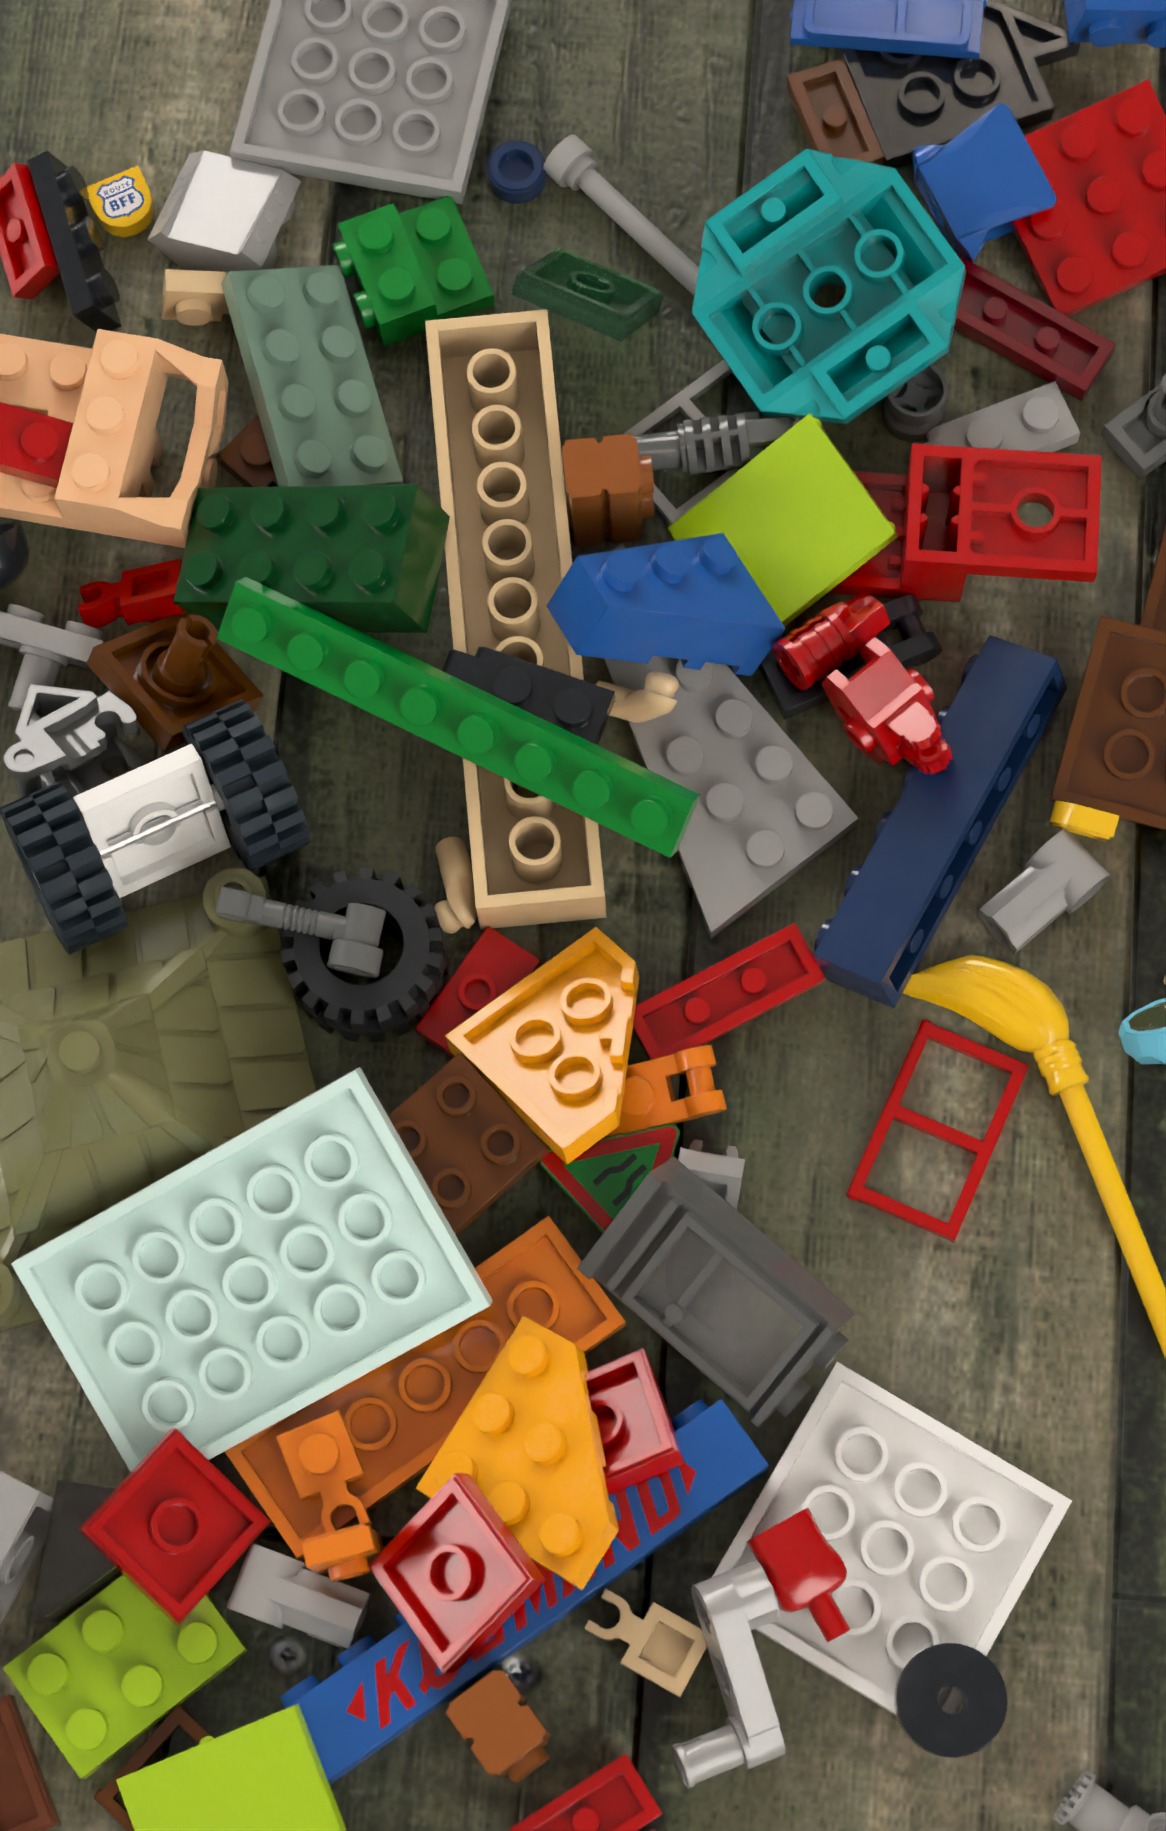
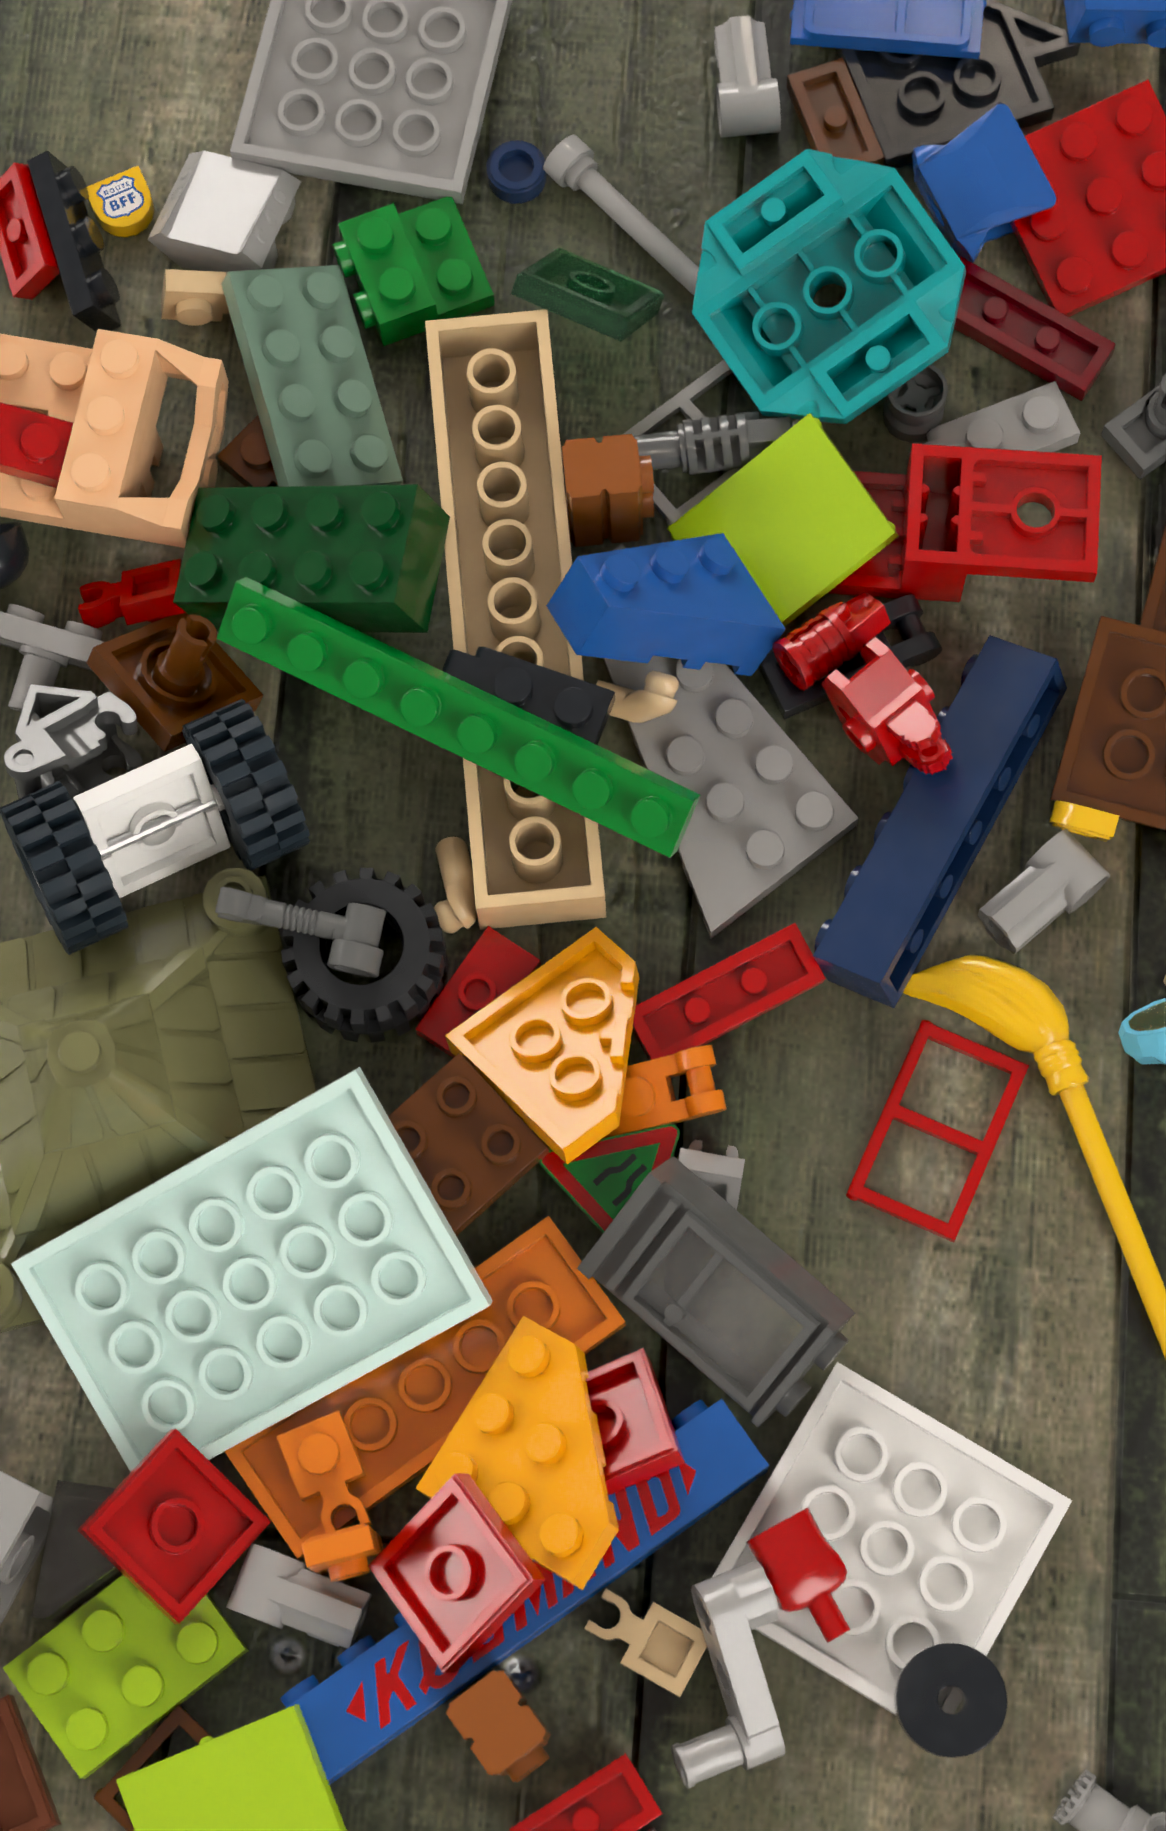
none -> light grey piece [714,15,781,138]

